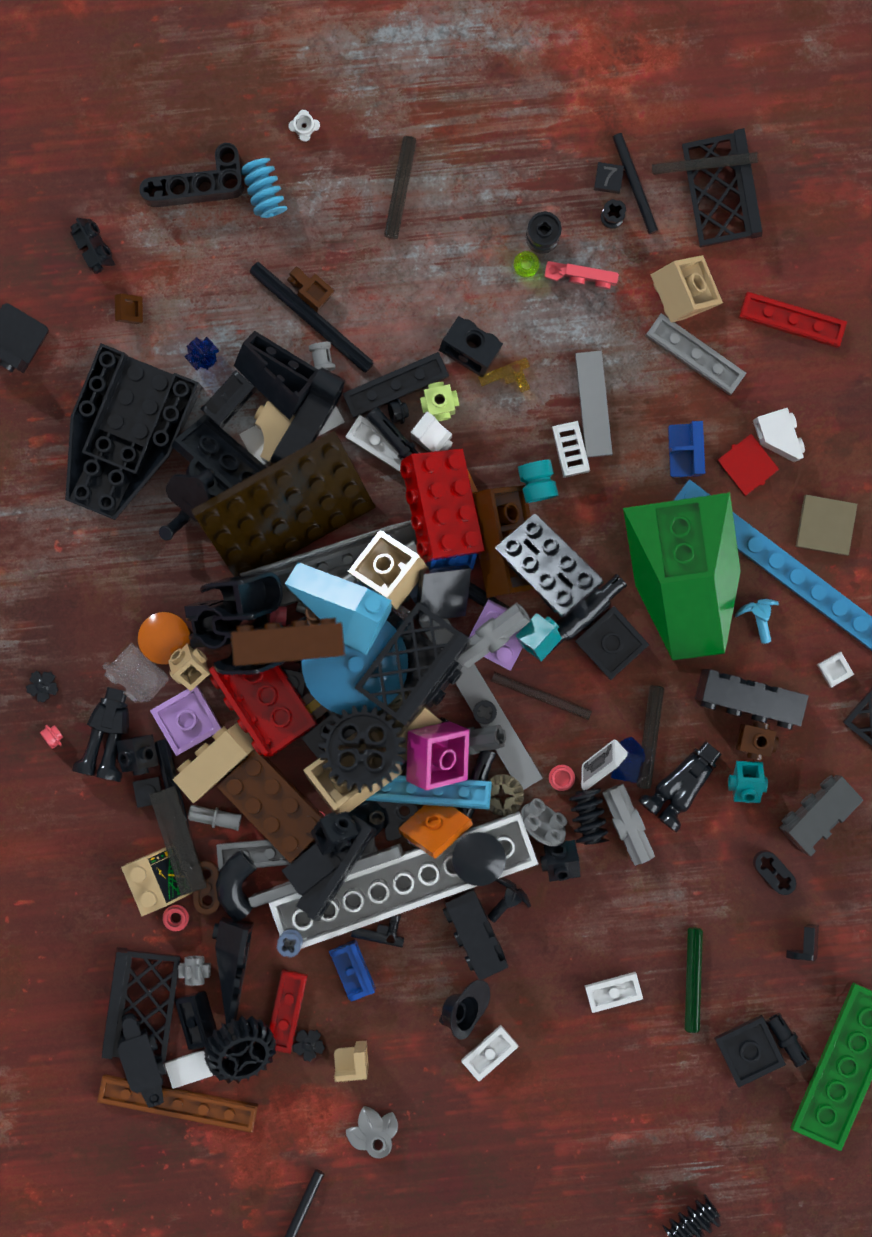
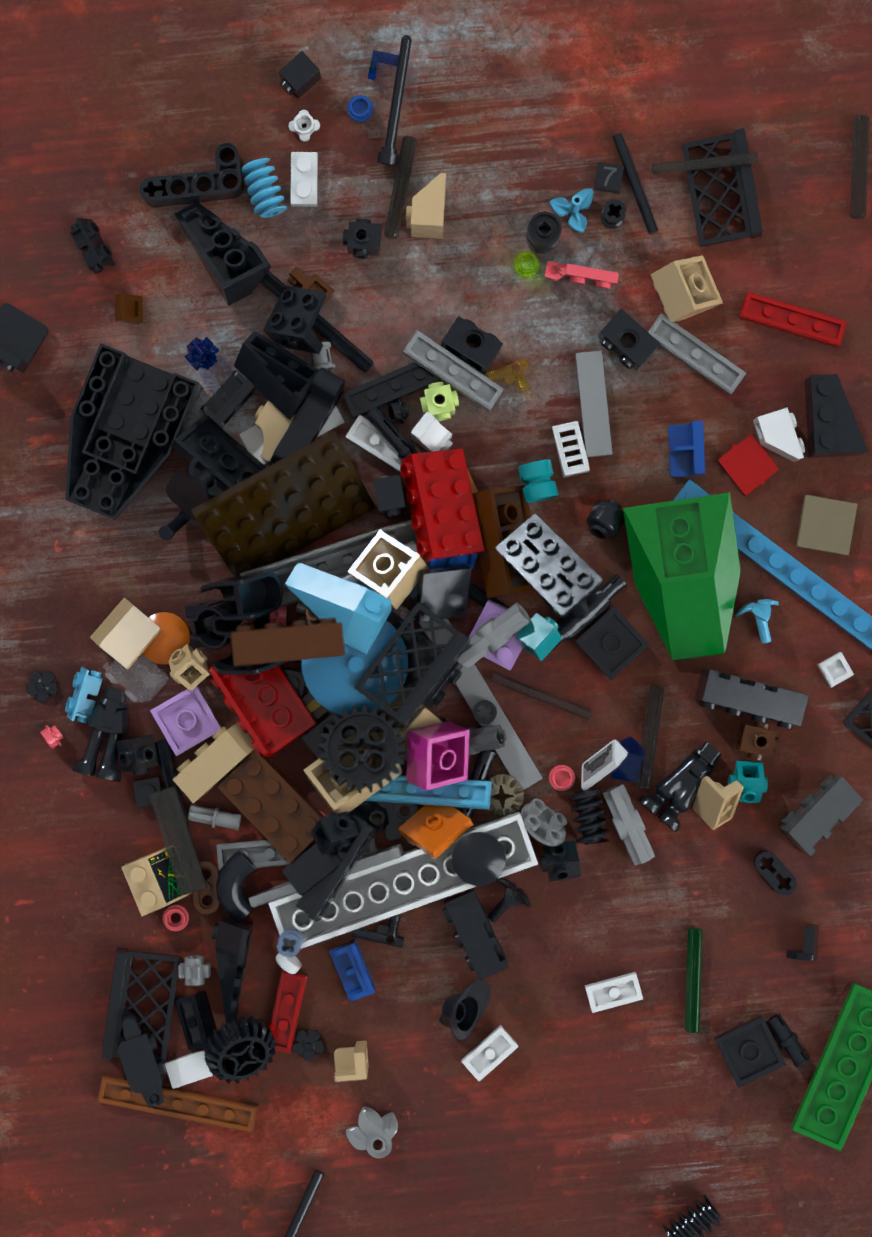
none -> medium azure hinge [65,667,103,723]
none -> tan slope [90,598,162,669]
none -> black wedge [175,202,271,306]
none -> black bracket [263,286,327,354]
none -> white tile [275,953,302,974]
none -> black brick [279,51,321,99]
none -> white plate [291,152,318,207]
none -> black brick [343,219,382,259]
none -> blue plate [347,95,373,122]
none -> clear blue tile [368,50,399,80]
none -> black brick [373,475,406,519]
none -> black piece [377,35,412,166]
none -> light grey tile [402,330,504,412]
none -> tan slope [406,173,446,239]
none -> medium azure plant [549,188,593,233]
none -> black head [586,499,625,540]
none -> black brick [598,309,661,371]
none -> tan panel [693,776,744,830]
none -> black wedge [804,374,868,458]
none -> clear smoke axle [851,115,869,219]

